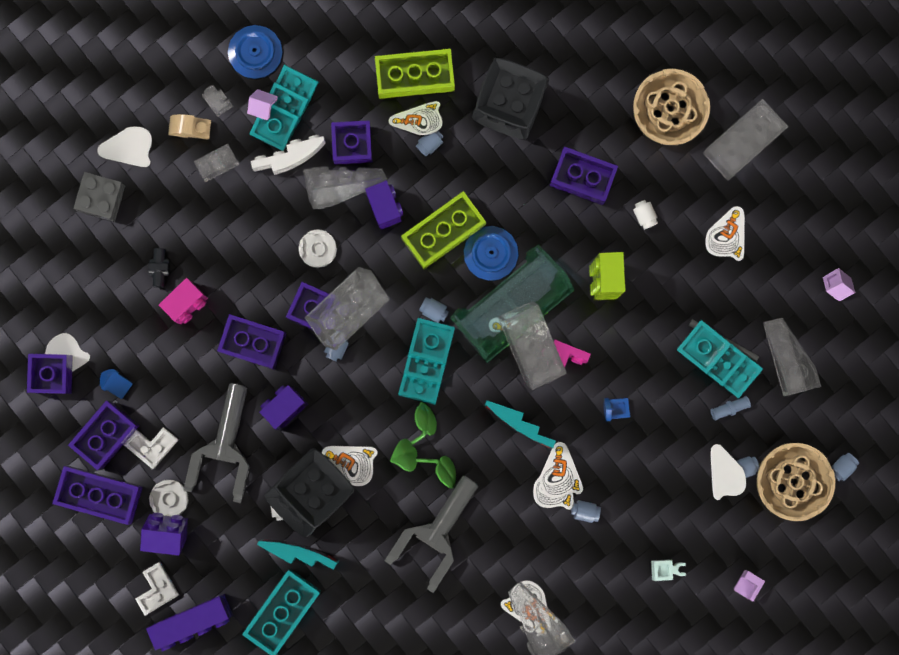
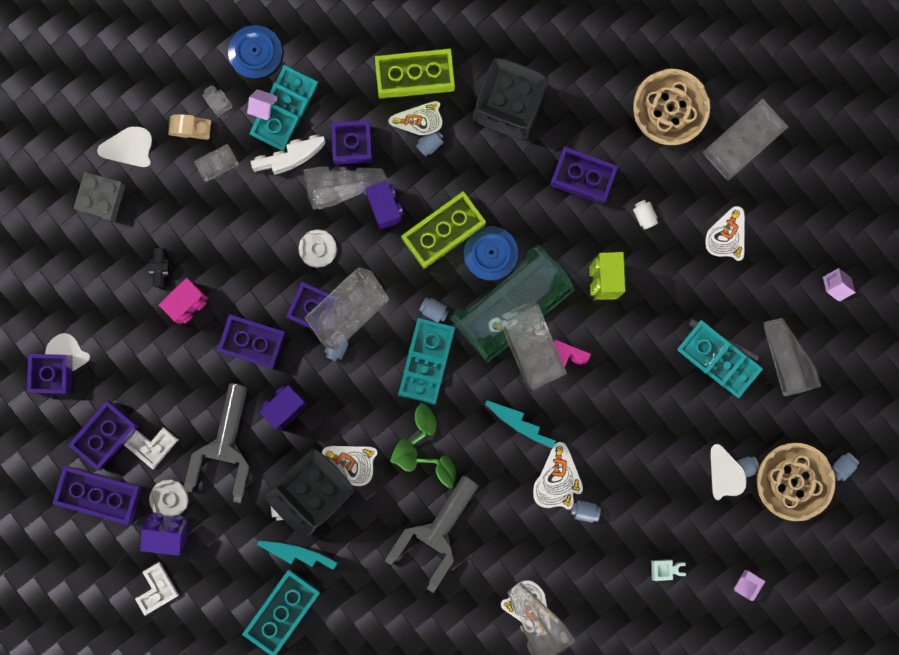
blue tile [100,369,133,399] -> none
dark purple brick [146,594,233,652] -> none
blue tile [604,398,630,421] -> none
sand blue pin [710,396,751,421] -> none

